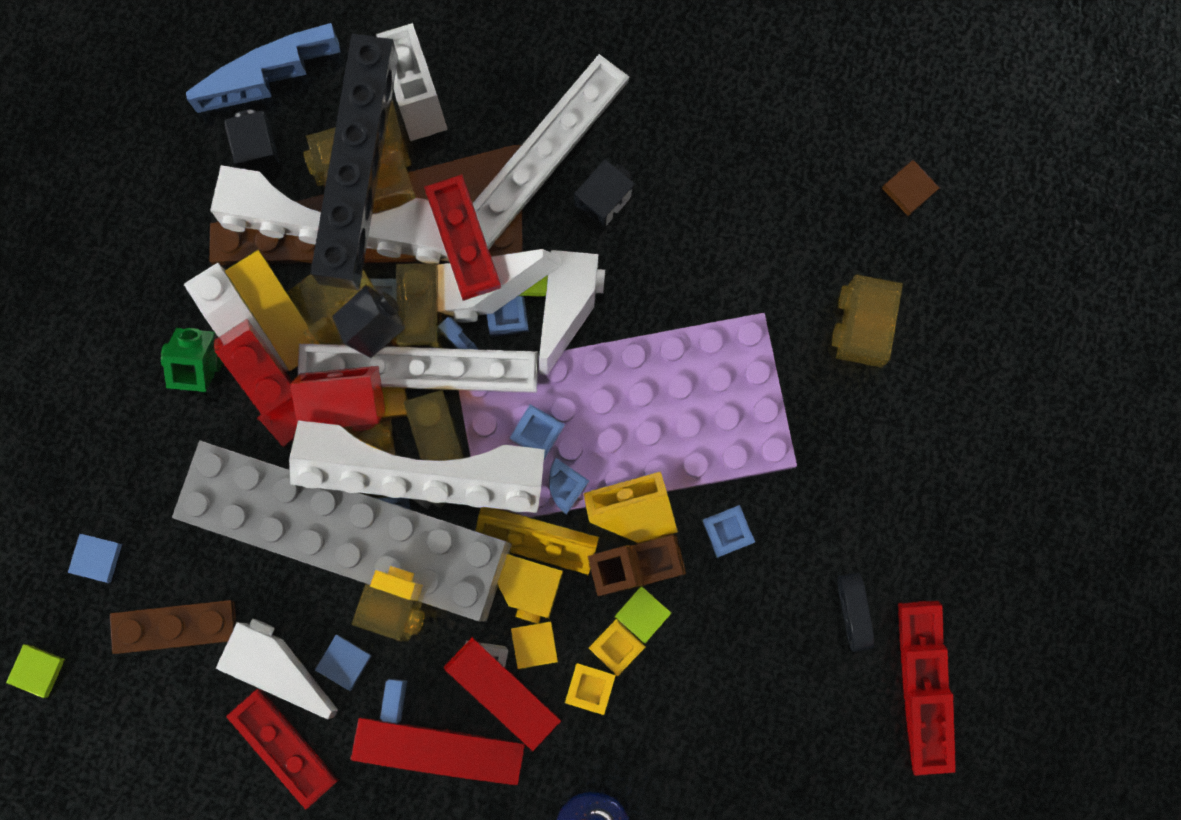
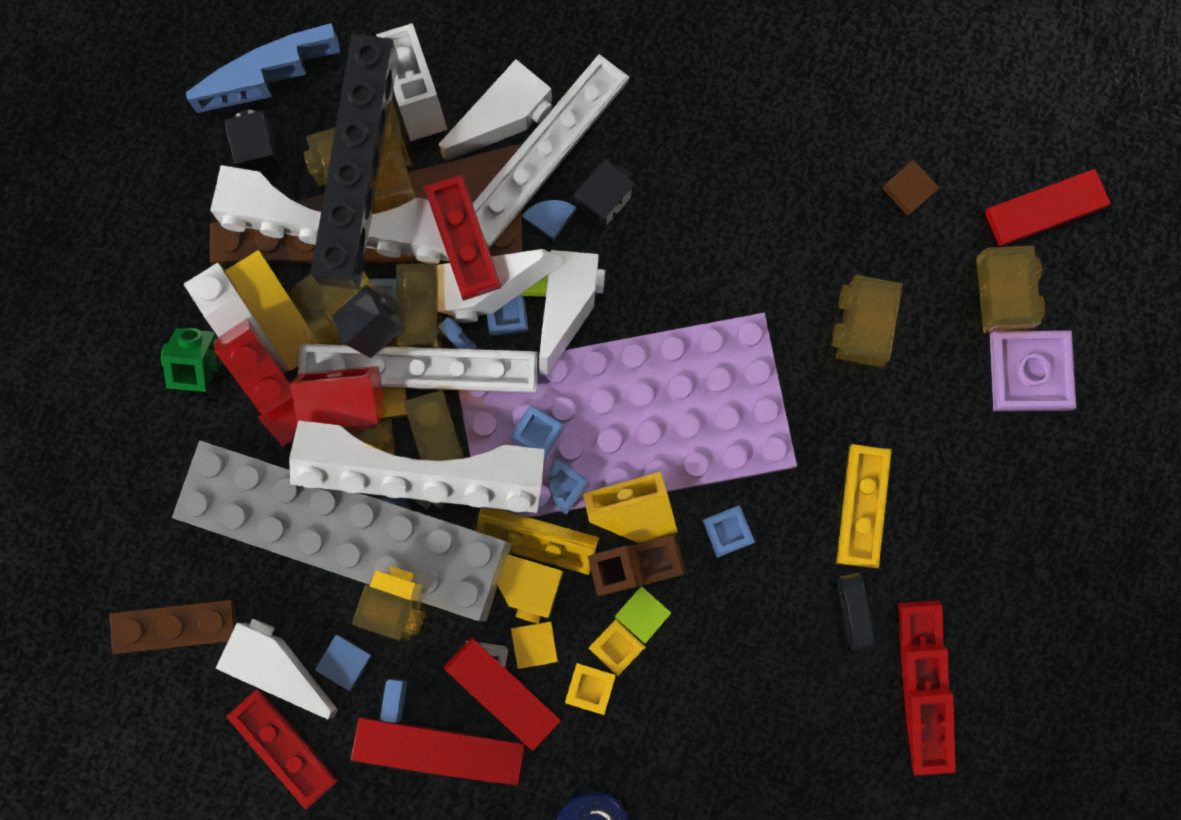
lime tile [6,644,65,698] -> none
medium blue tile [68,534,122,583] -> none
none -> white slope [438,60,552,161]
none -> medium blue tile [522,200,576,241]
none -> yellow tile [837,444,891,569]
none -> clear yellow brick [977,246,1045,333]
none -> red tile [985,169,1111,247]
none -> lavender tile [990,331,1076,411]

